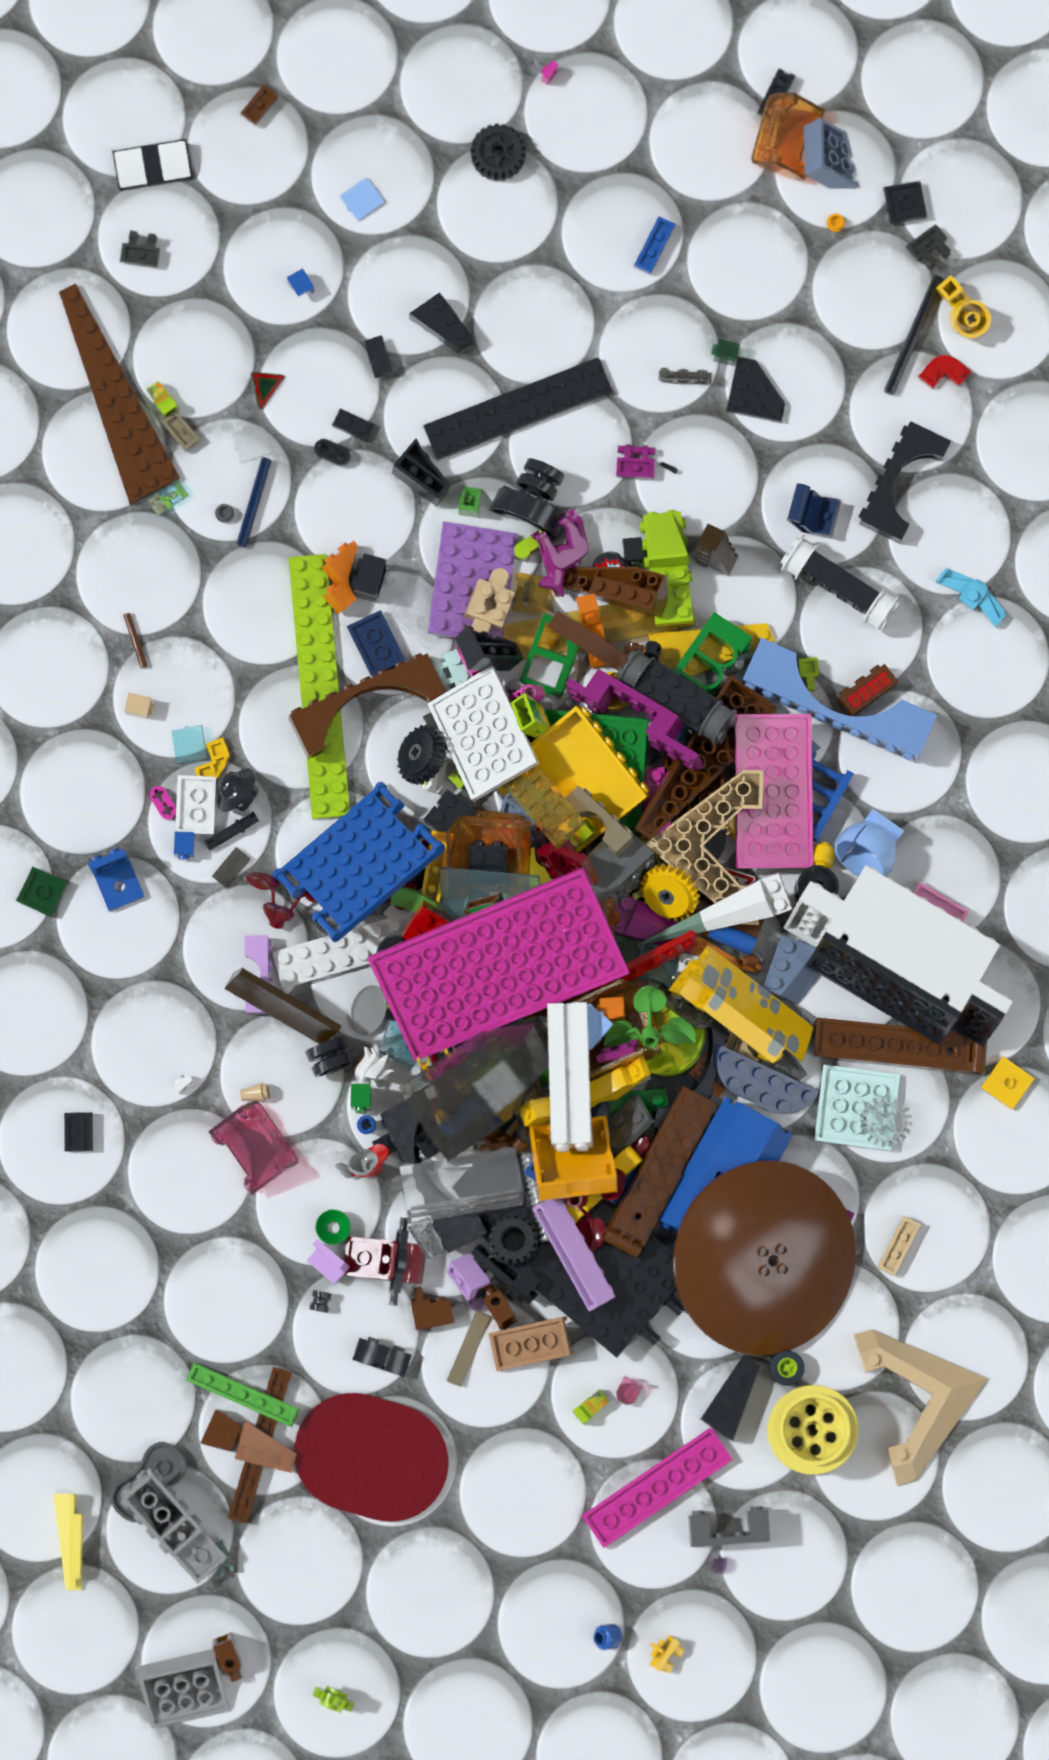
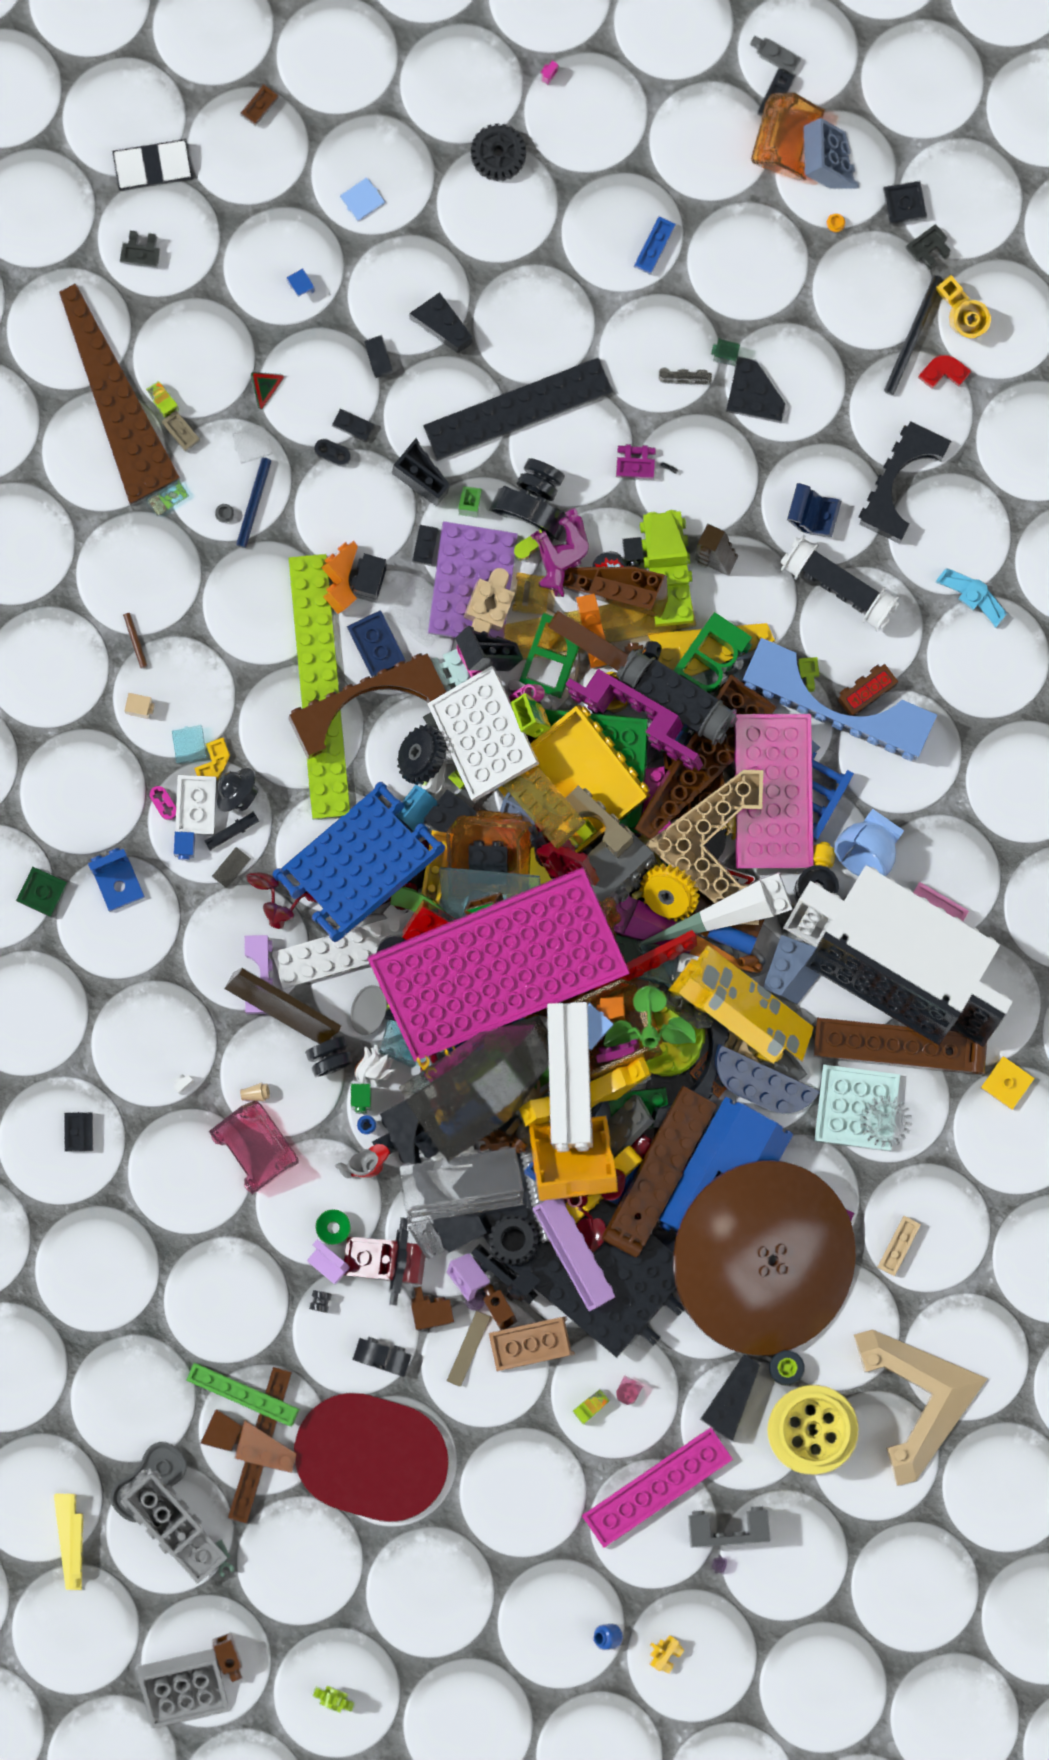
none -> dark azure panel [395,785,437,831]
none -> black plate [412,525,438,566]
none -> dark grey hinge [750,36,801,74]

